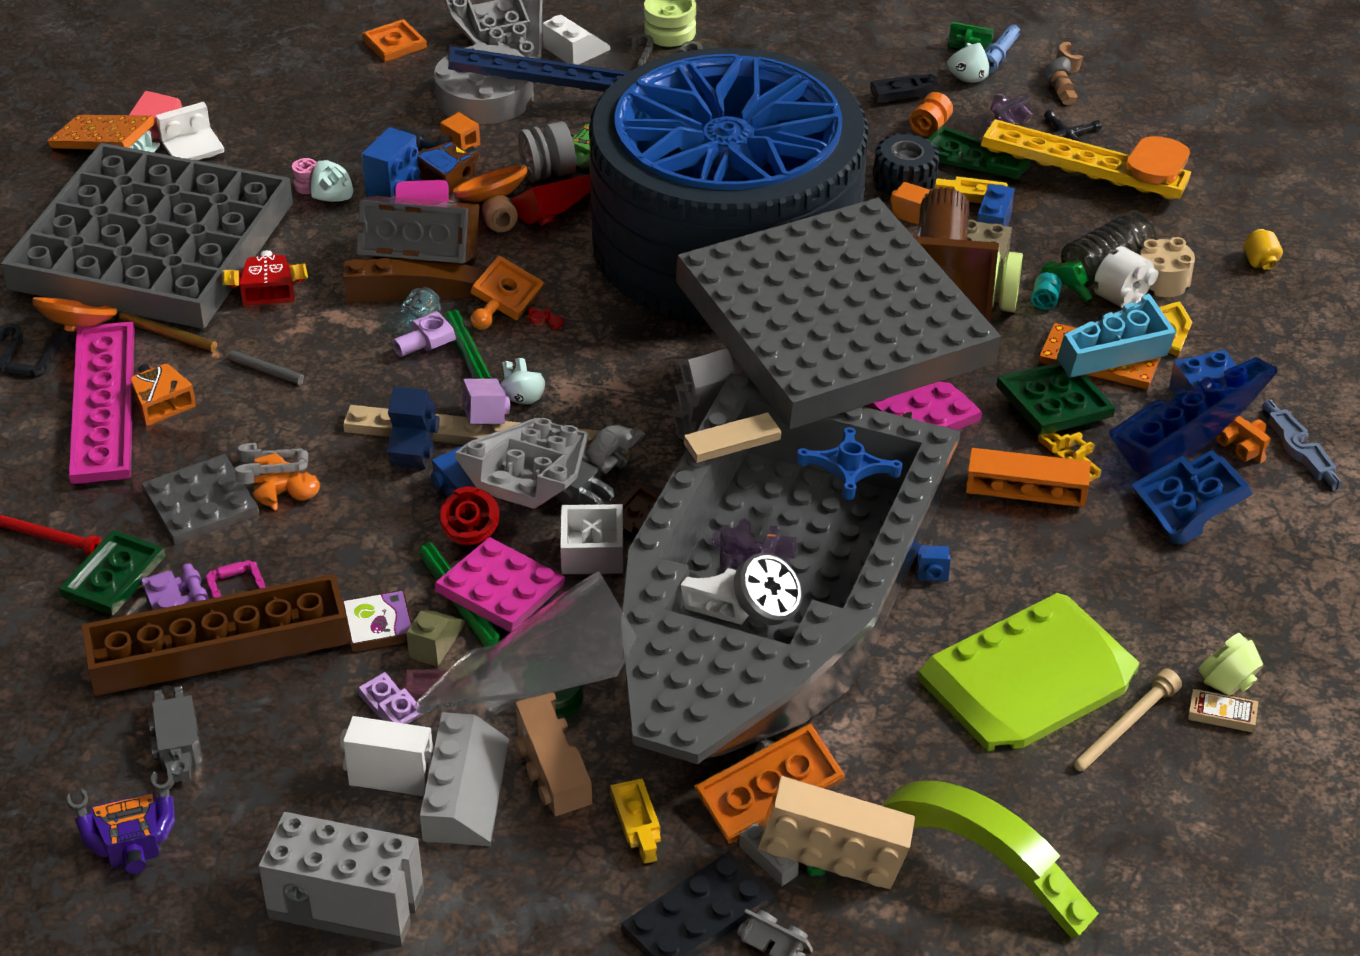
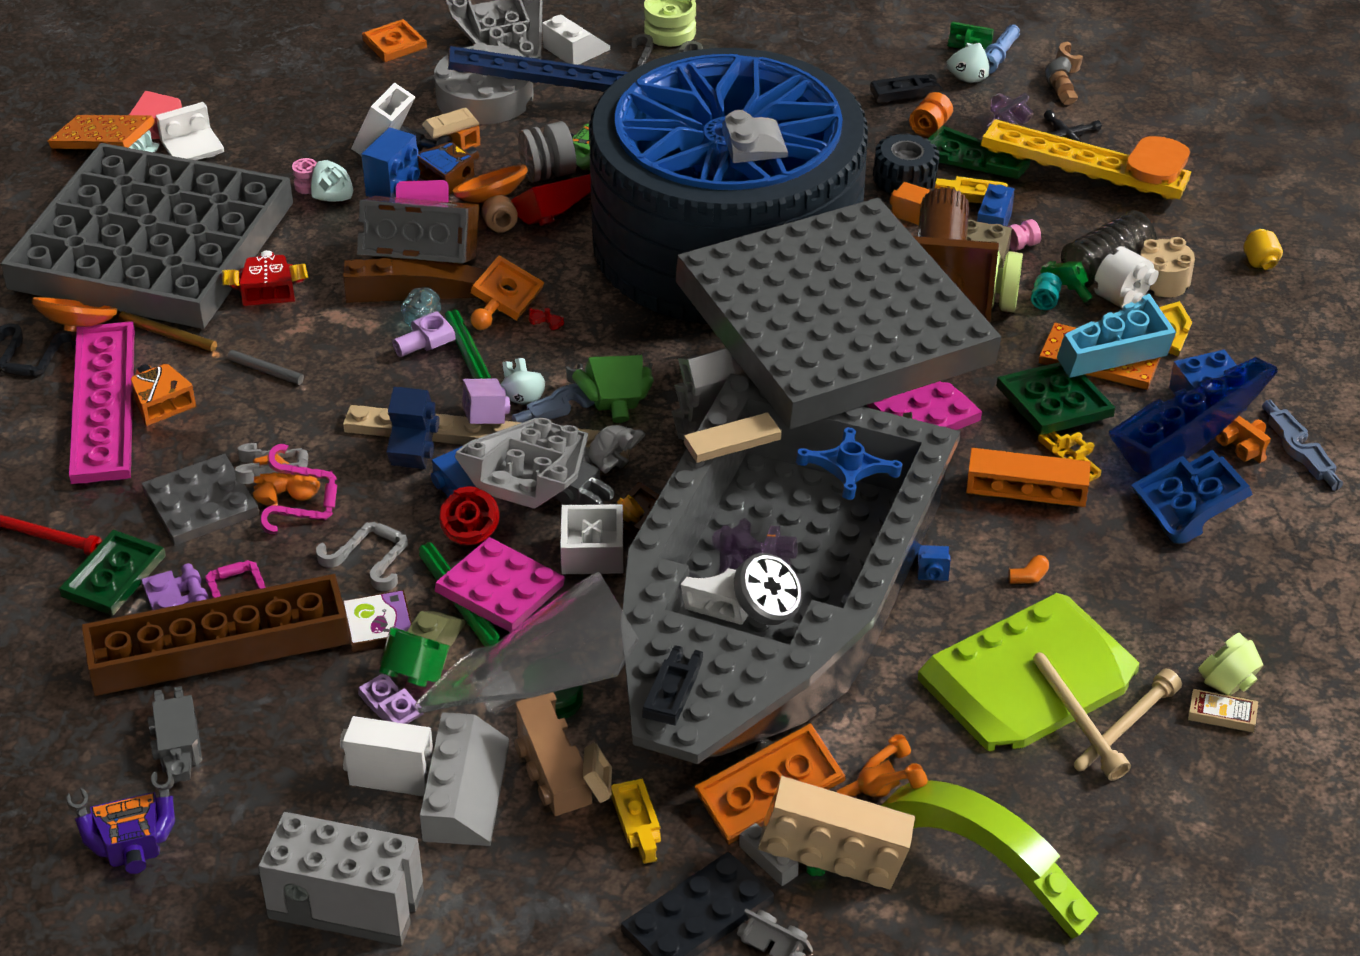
none -> dark pink piece [260,444,337,534]
none -> light grey piece [316,522,408,591]
none -> white brick [351,83,415,156]
none -> green cylinder [379,627,450,687]
none -> tan tile [422,107,479,139]
none -> sand blue piece [512,384,595,423]
none -> bright green torso [566,355,654,423]
none -> tan tile [583,742,612,803]
none -> light orange plate [617,495,644,523]
none -> black hinge [642,645,703,726]
none -> light grey slope [722,110,788,163]
none -> orange piece [836,734,928,798]
none -> bright pink wheel [1008,219,1041,252]
none -> orange arm [1008,555,1049,584]
none -> tan piece [1033,652,1131,781]

